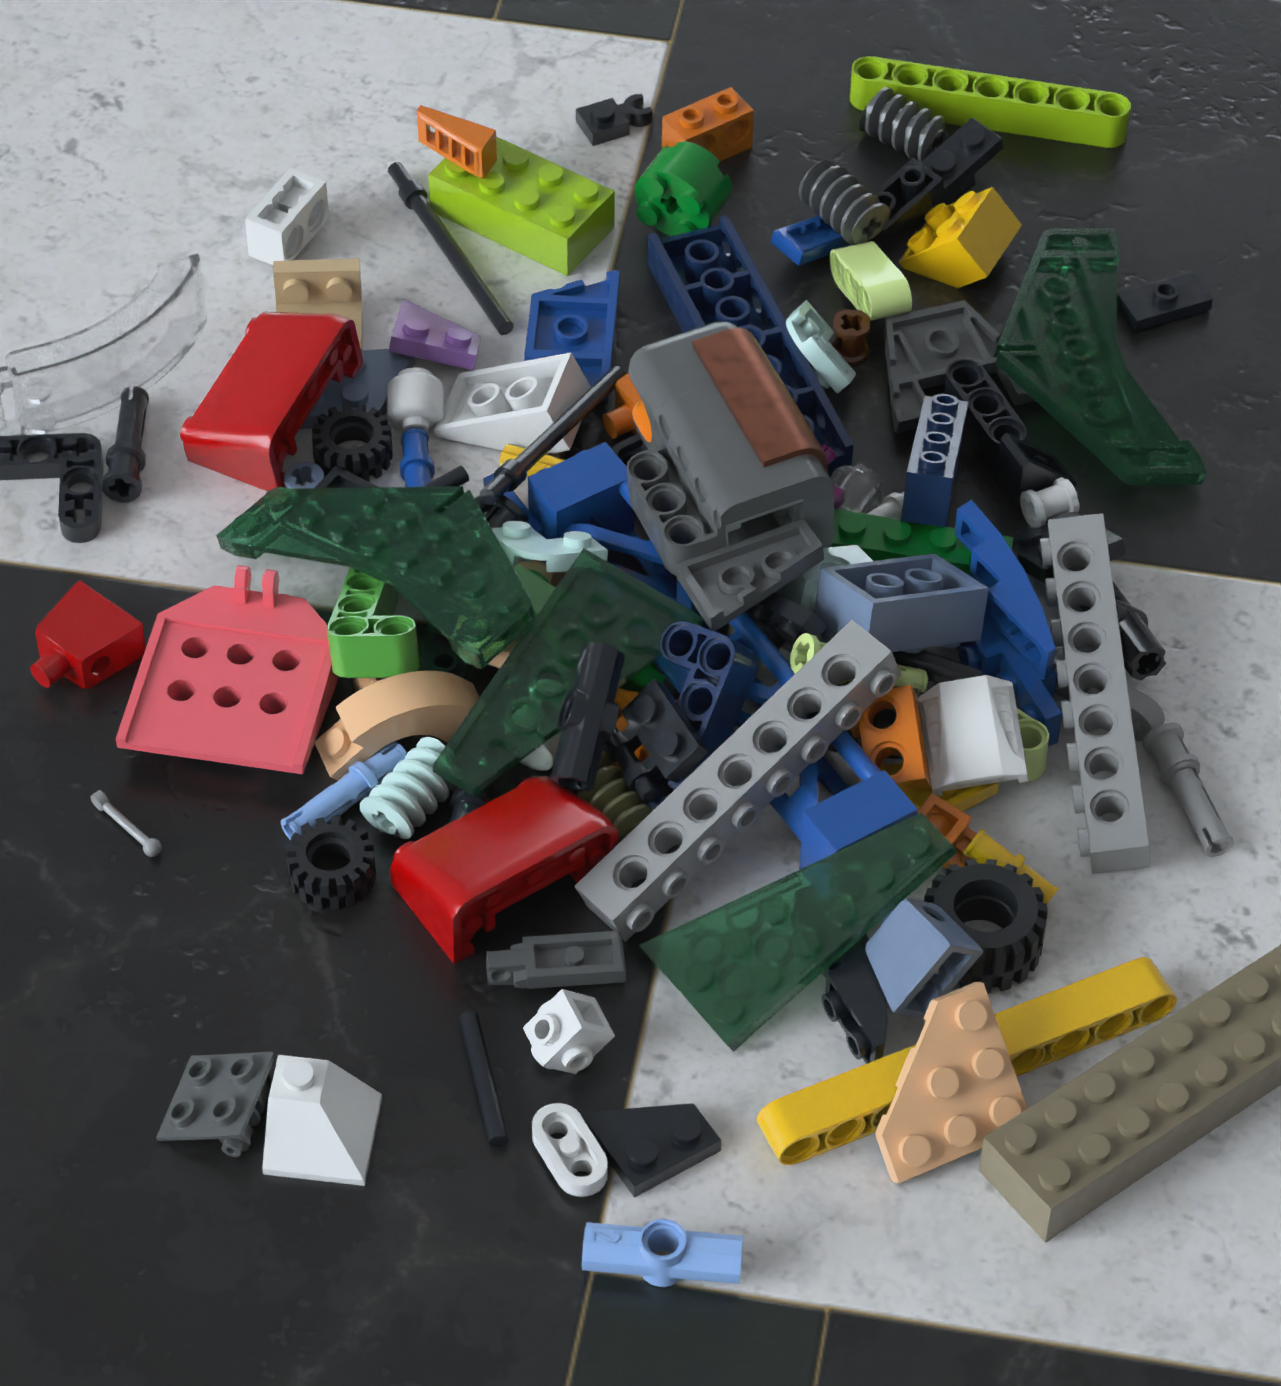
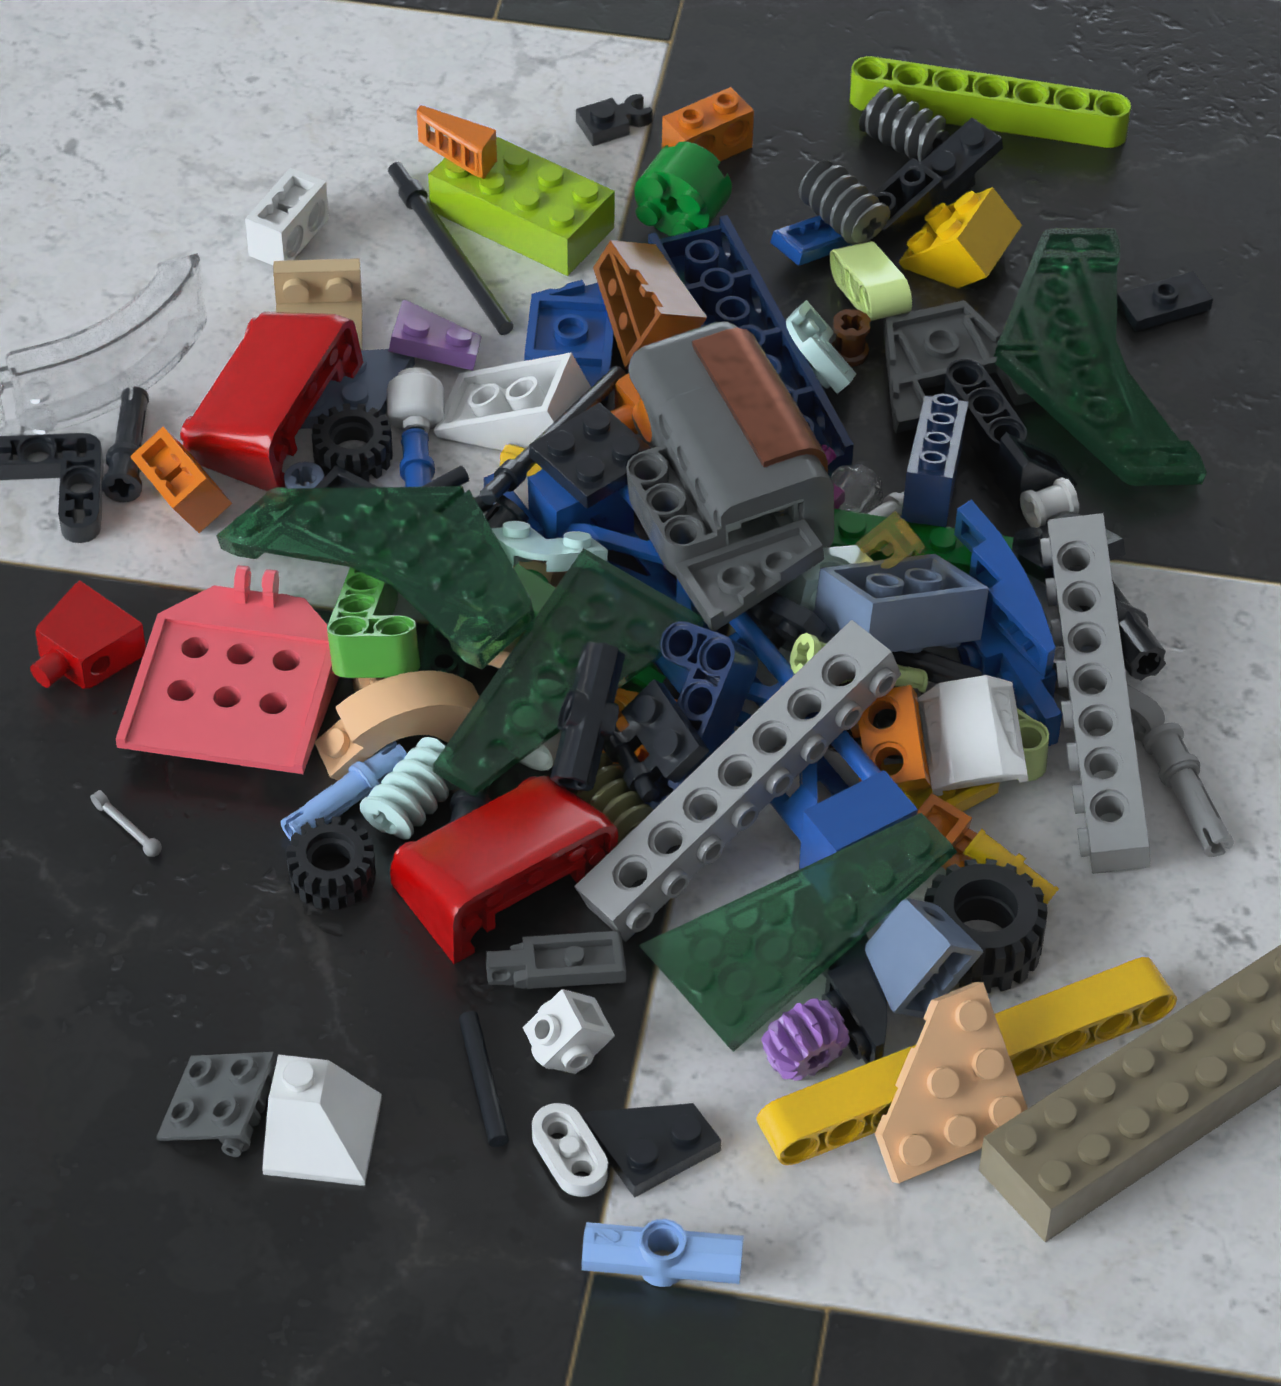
none -> orange brick [130,427,232,533]
none -> black plate [529,403,651,509]
none -> dark orange wedge [593,240,707,369]
none -> medium lavender gear [761,998,850,1081]
none -> clear yellow hinge [855,511,929,569]

